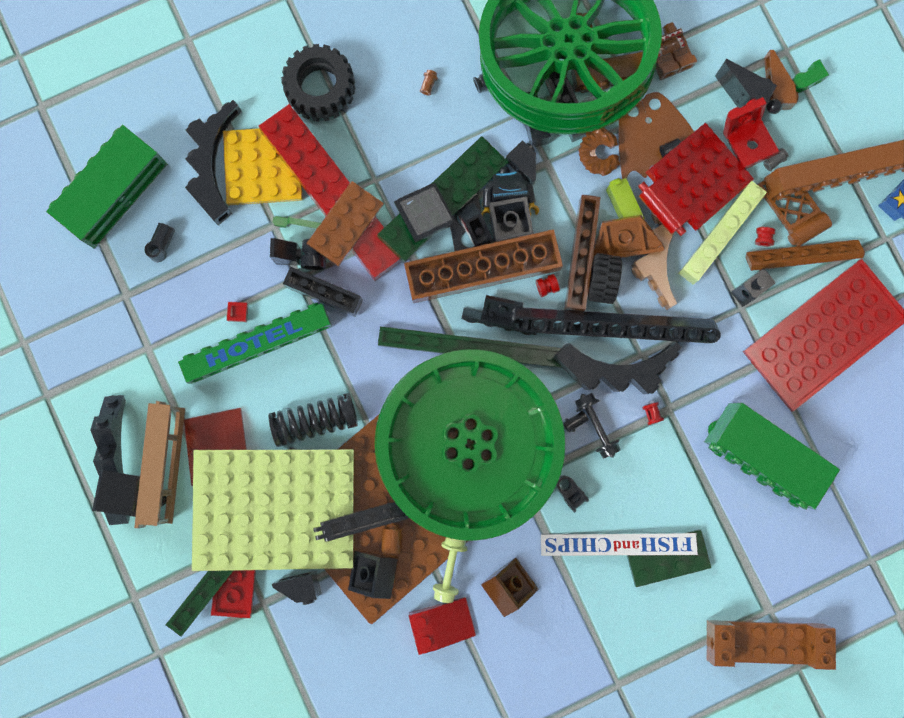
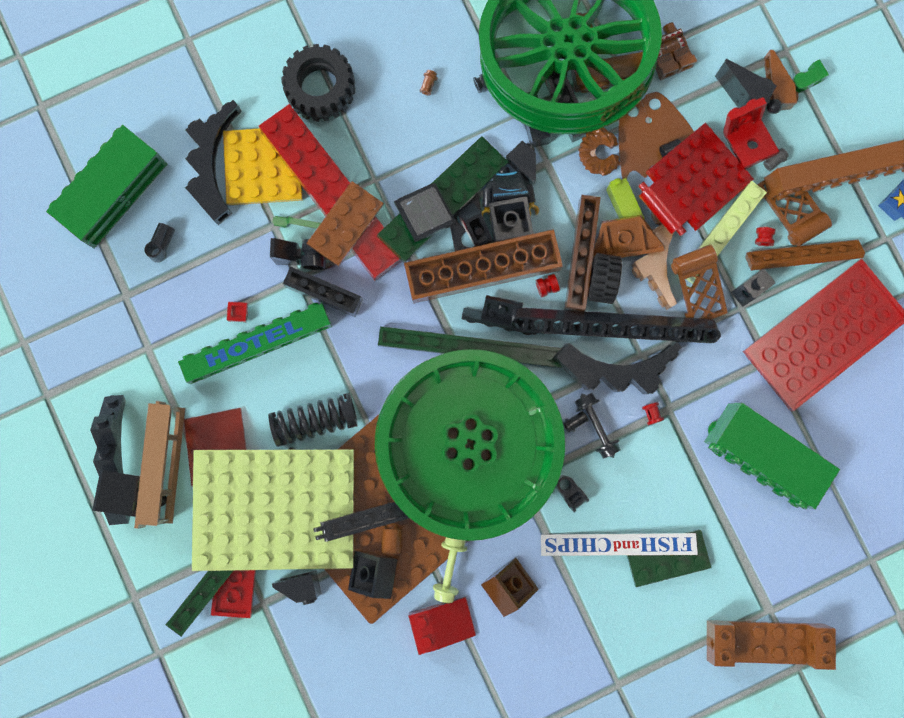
none -> dark orange piece [671,244,728,319]

